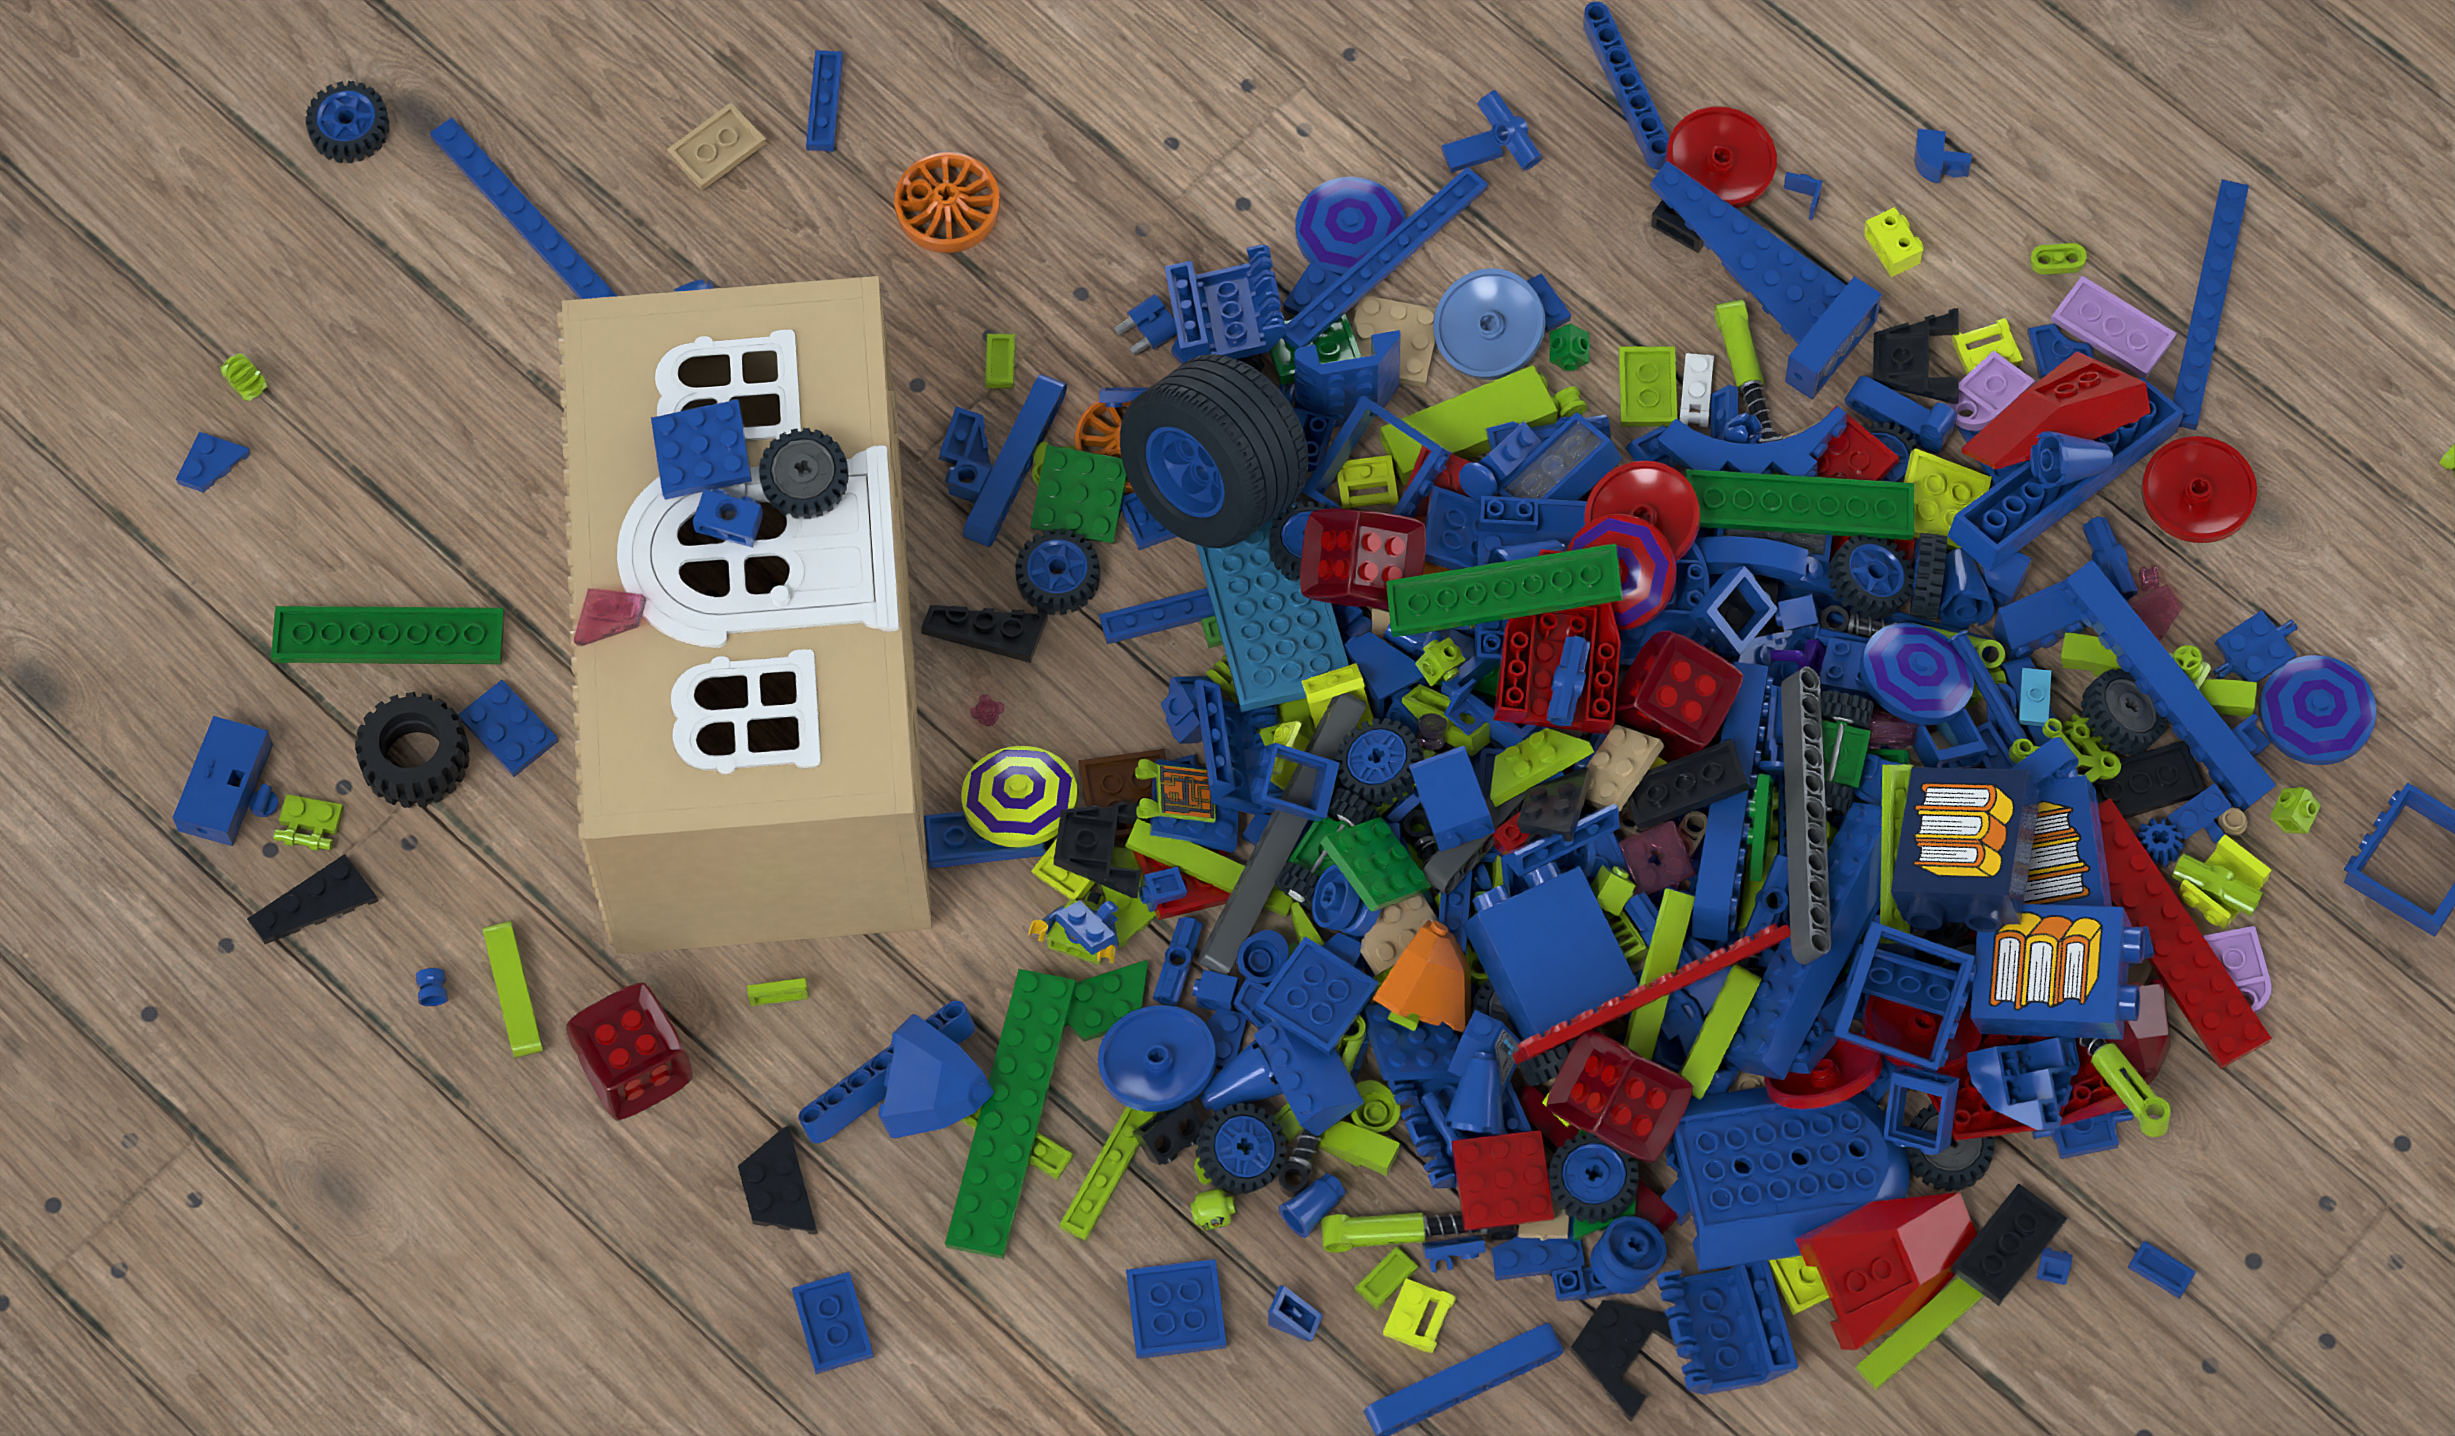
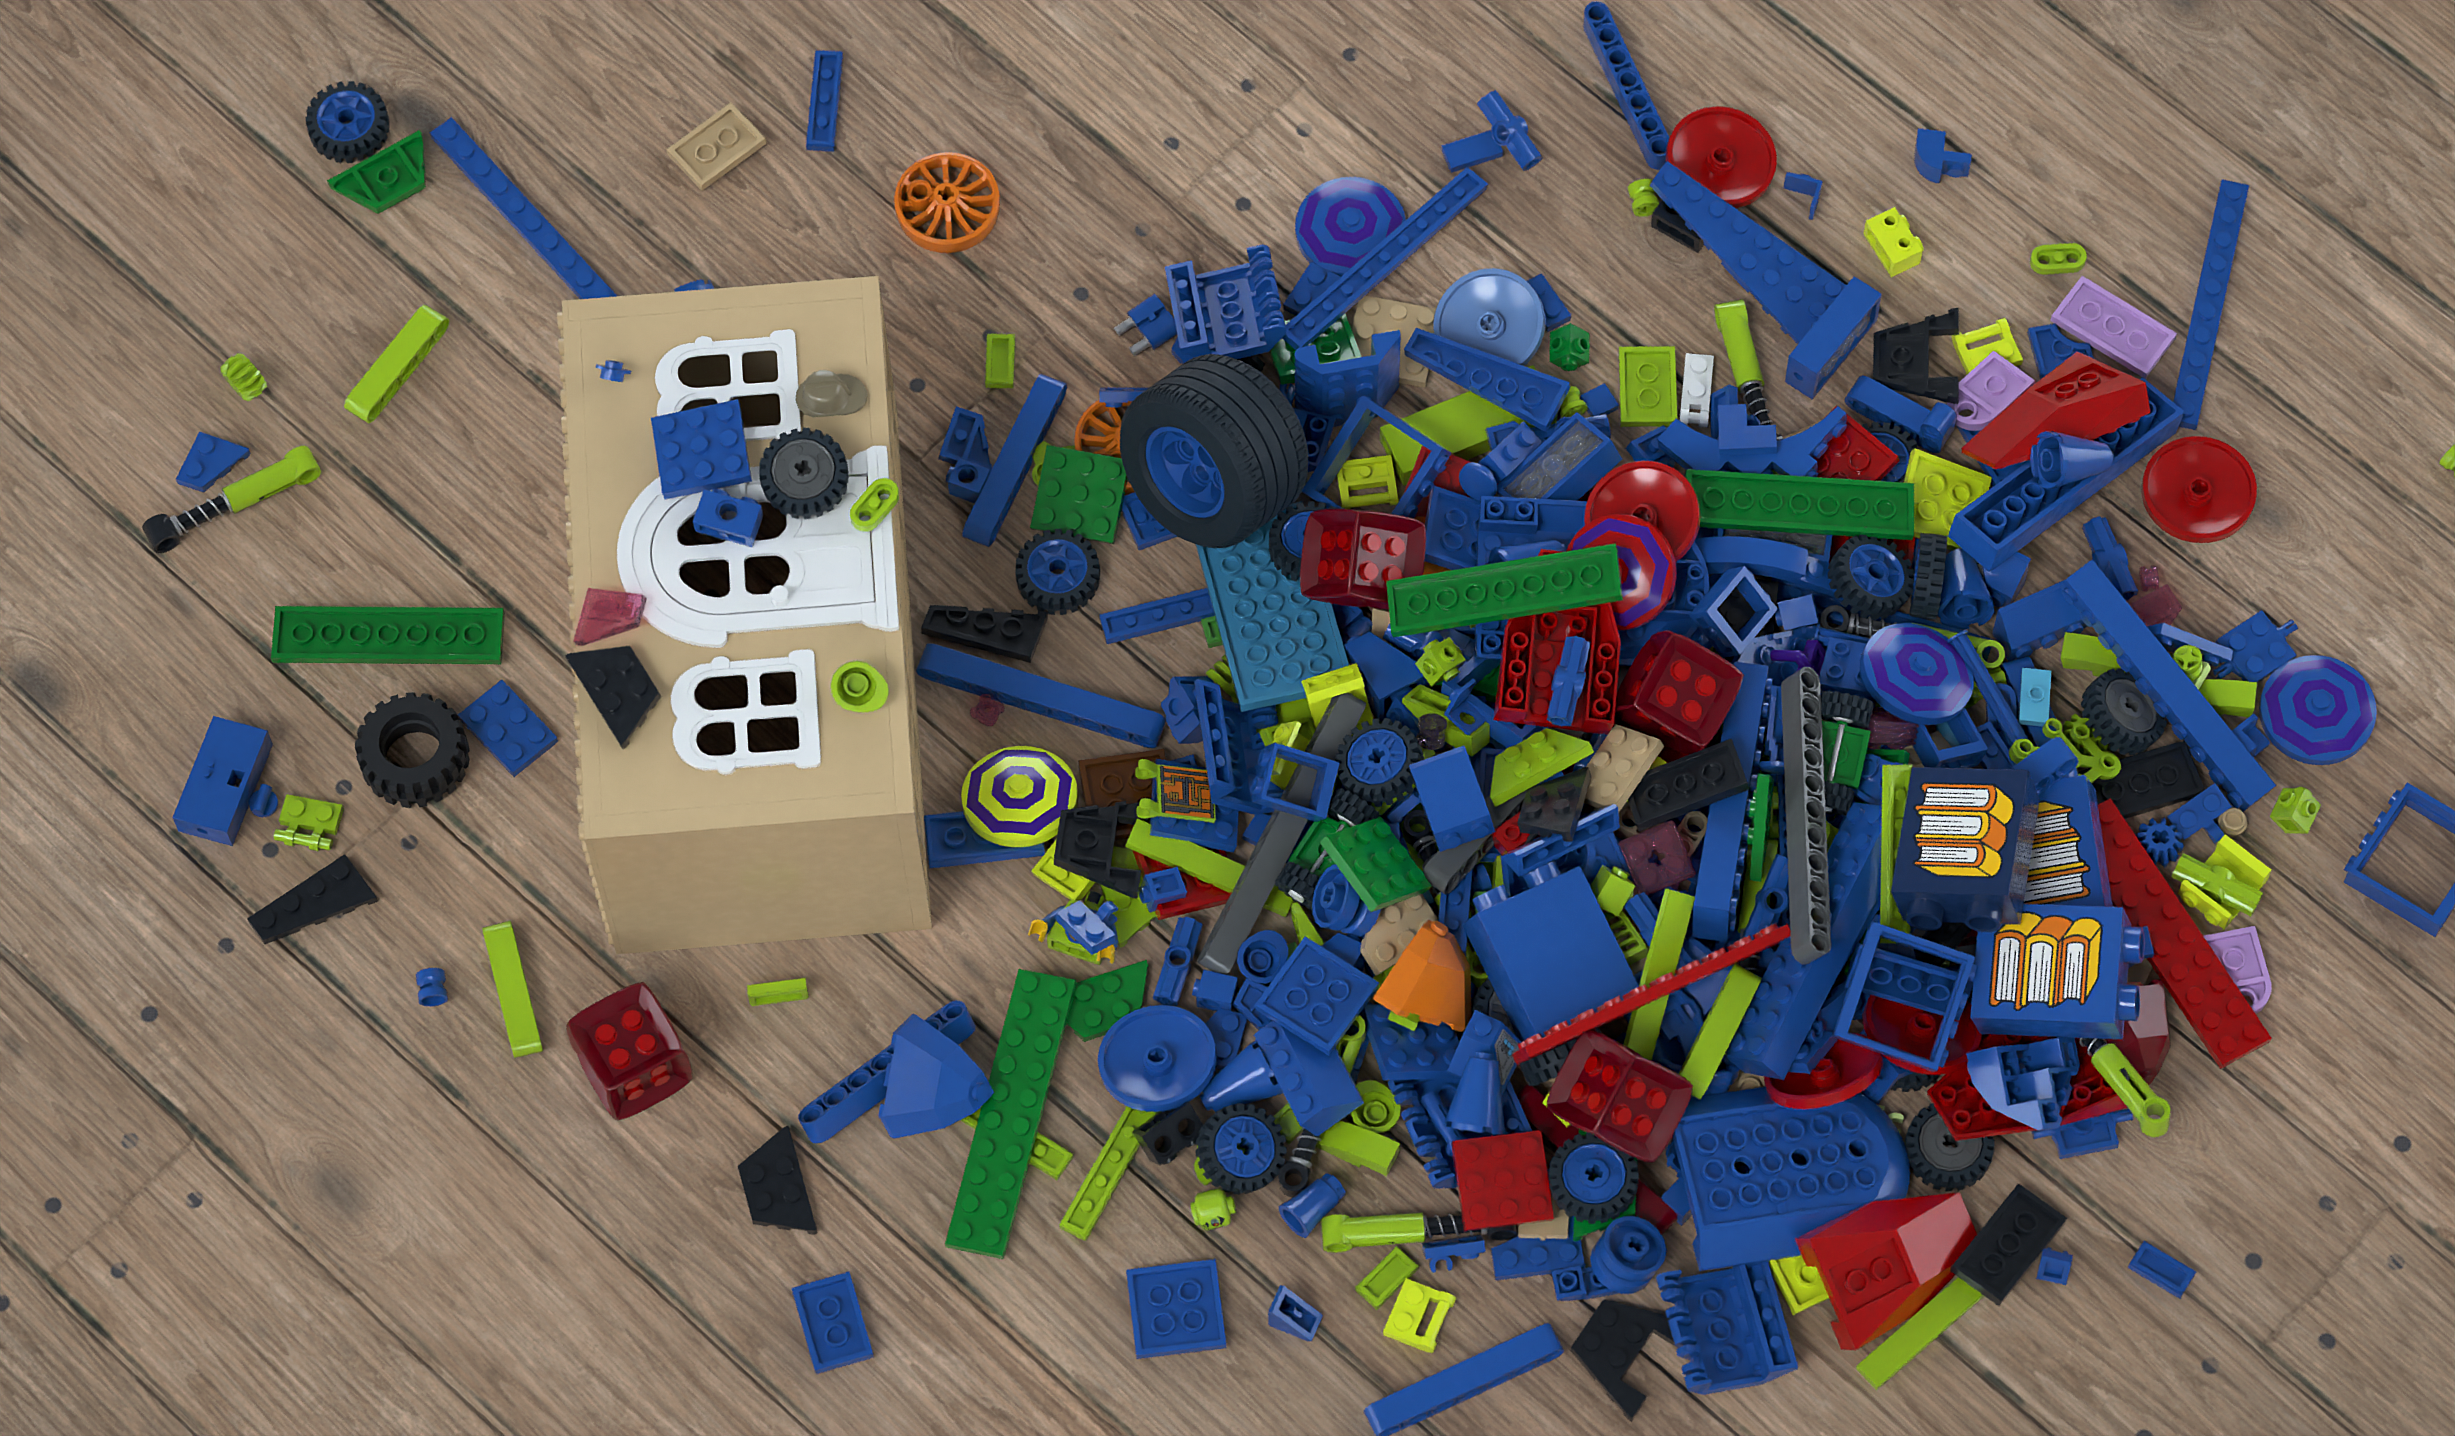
blue window [1883,1065,1959,1155] -> none
none -> piece [142,446,321,553]
none -> green wing [327,130,426,214]
none -> lime beam [344,305,449,423]
none -> black wing [565,646,661,749]
none -> blue plate [595,360,631,382]
none -> dark tan piece [795,370,867,417]
none -> lime piece [830,661,889,712]
none -> lime plate [850,478,899,532]
none -> blue beam [916,643,1166,748]
none -> blue wing [1404,328,1570,432]
none -> blue tile [1580,383,1619,417]
none -> lime wheel [1628,179,1660,217]
none -> blue tile [1718,404,1777,455]
none -> wing [2147,623,2233,666]

